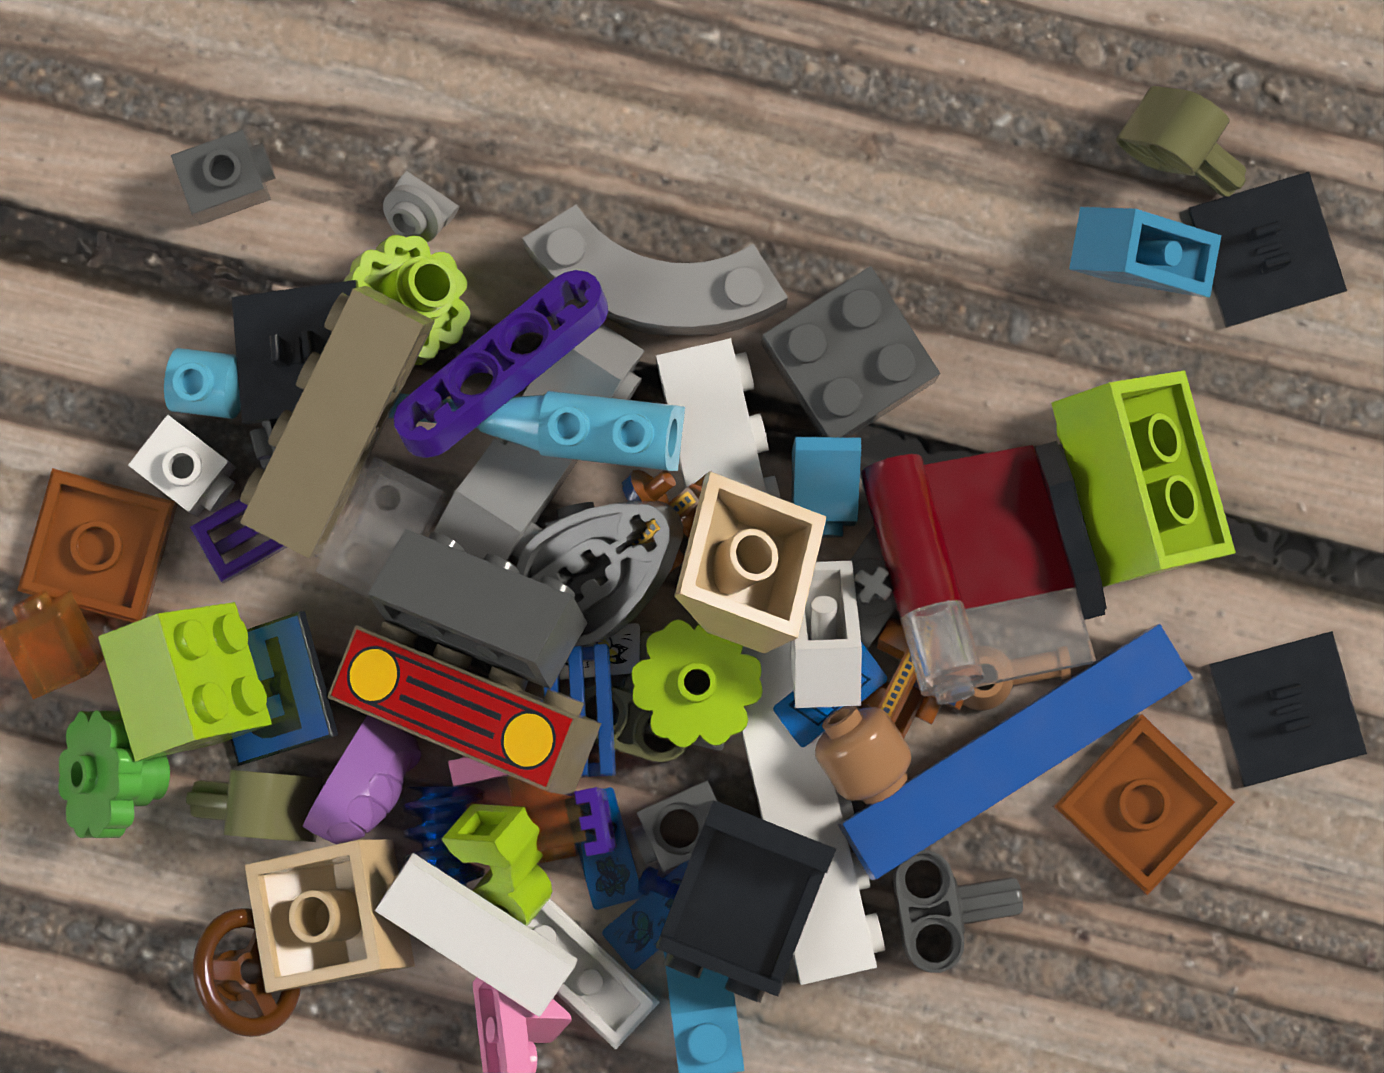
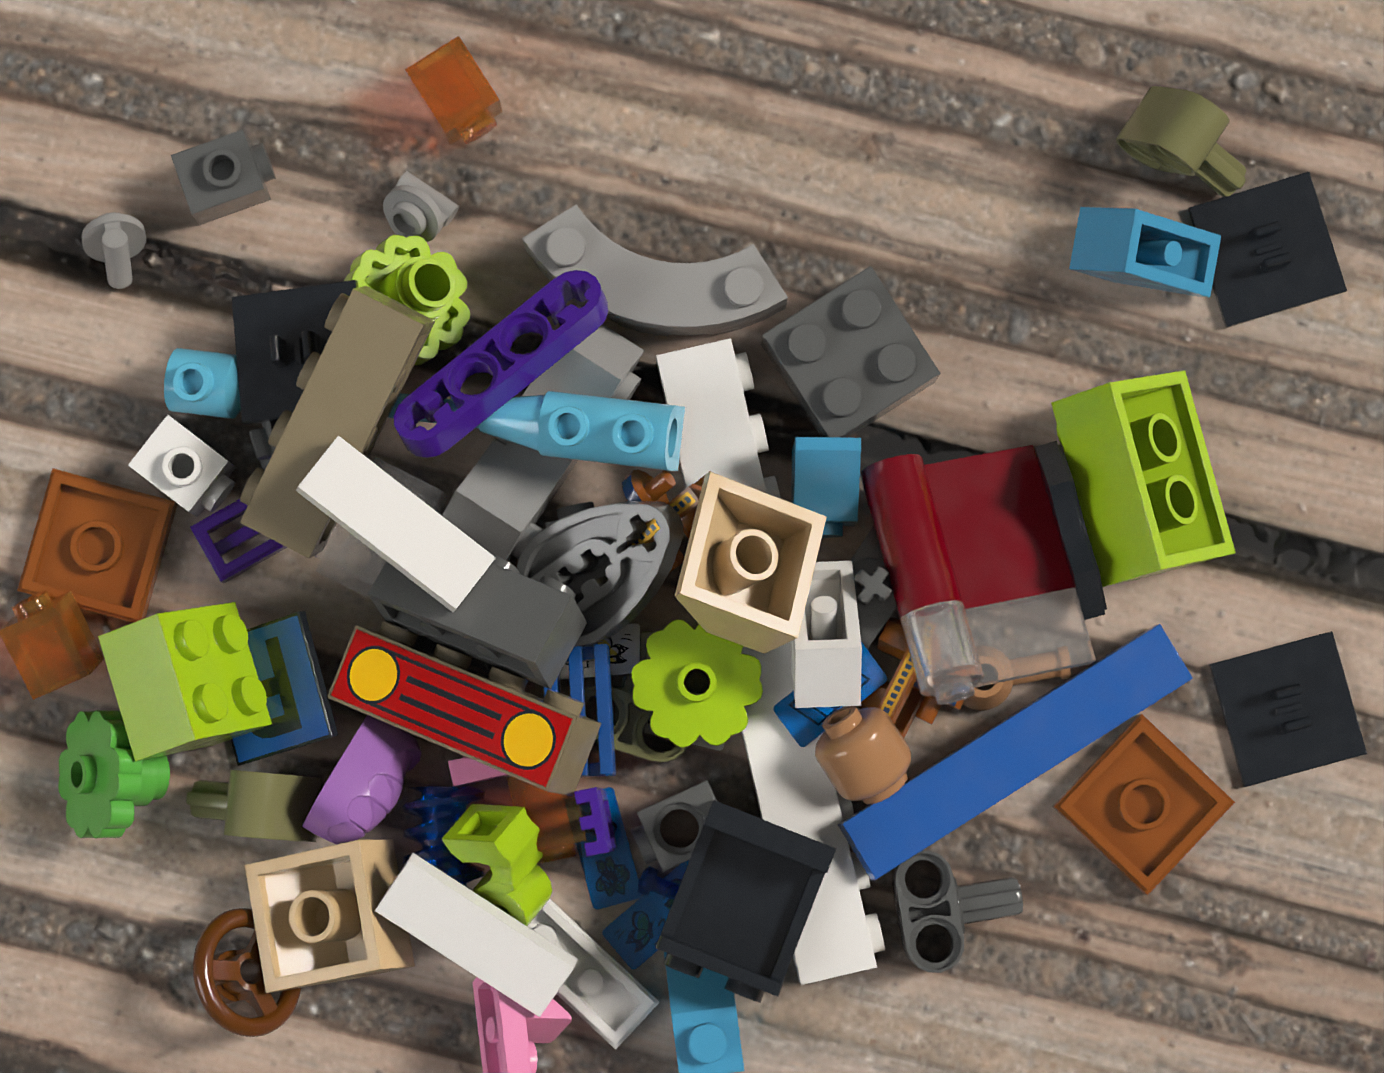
none -> light grey plate [81,212,146,289]
none -> white tile [296,436,496,612]
none -> clear orange brick [405,36,503,145]

